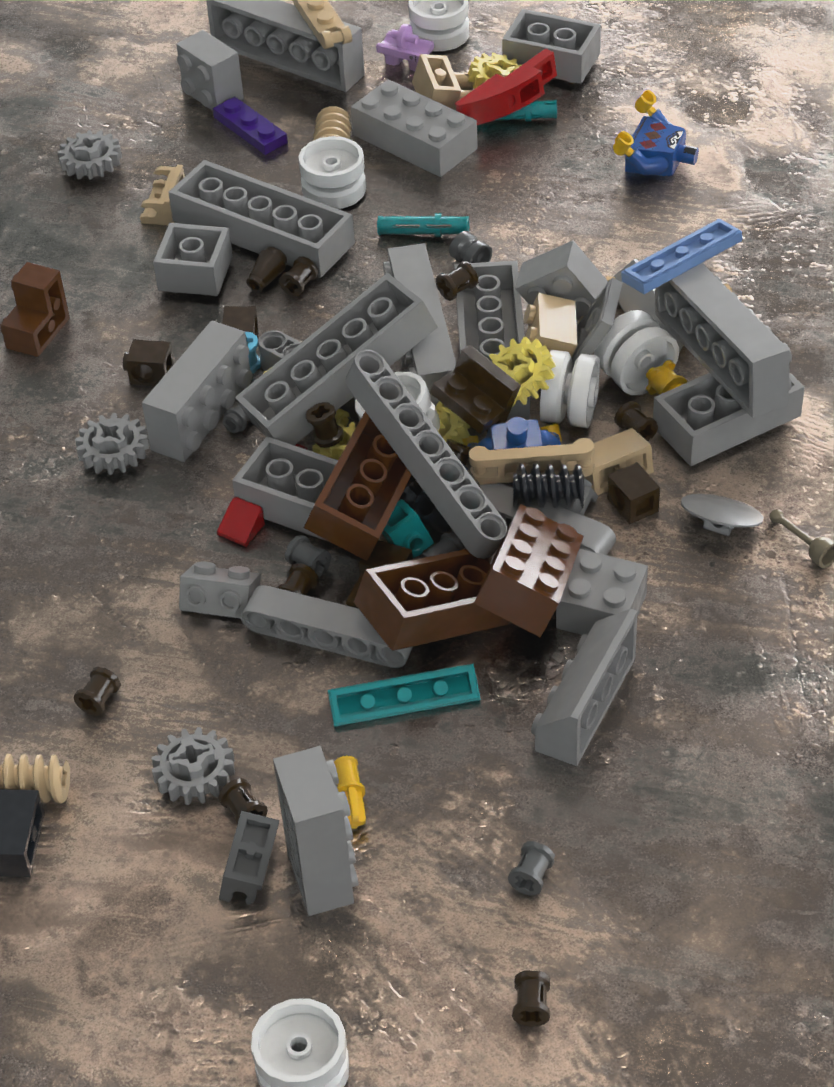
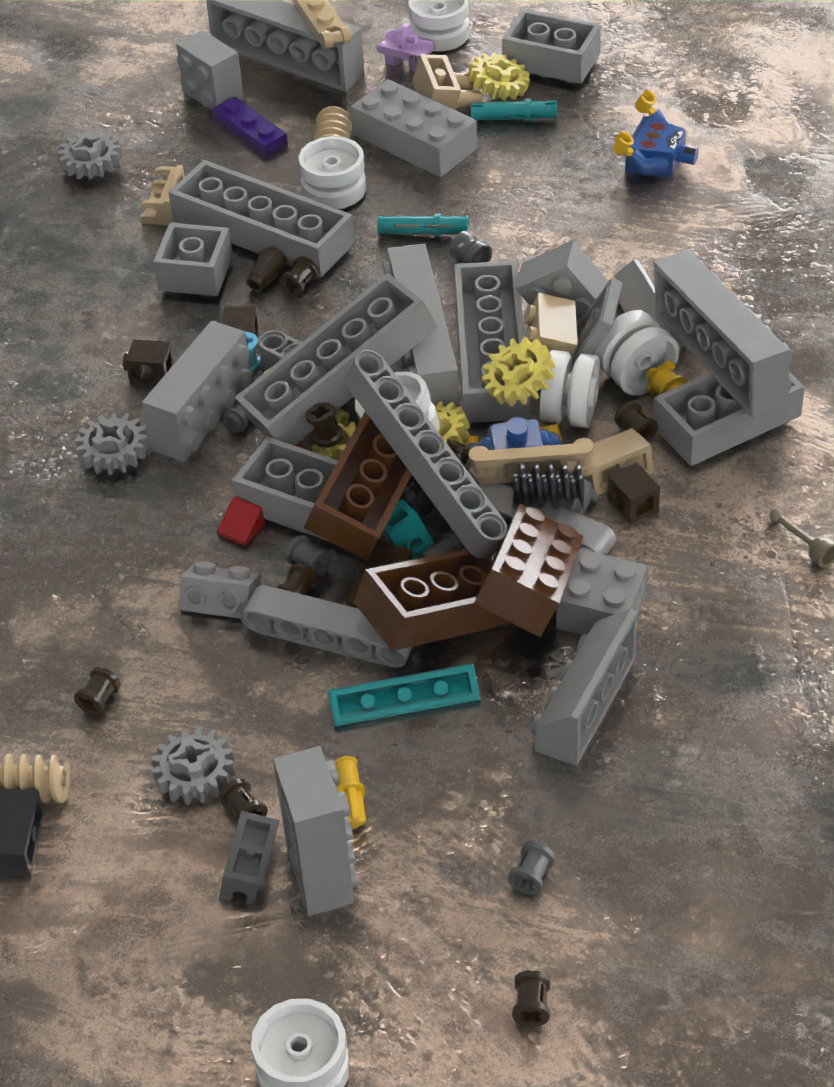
reddish brown brick [0,262,70,357] -> none
dark brown bracket [430,345,521,434] -> none
dark brown bush [436,261,479,301] -> none
red slope [455,48,557,125] -> none
medium blue tile [621,219,742,294] -> none
light grey shield [681,494,764,536] -> none

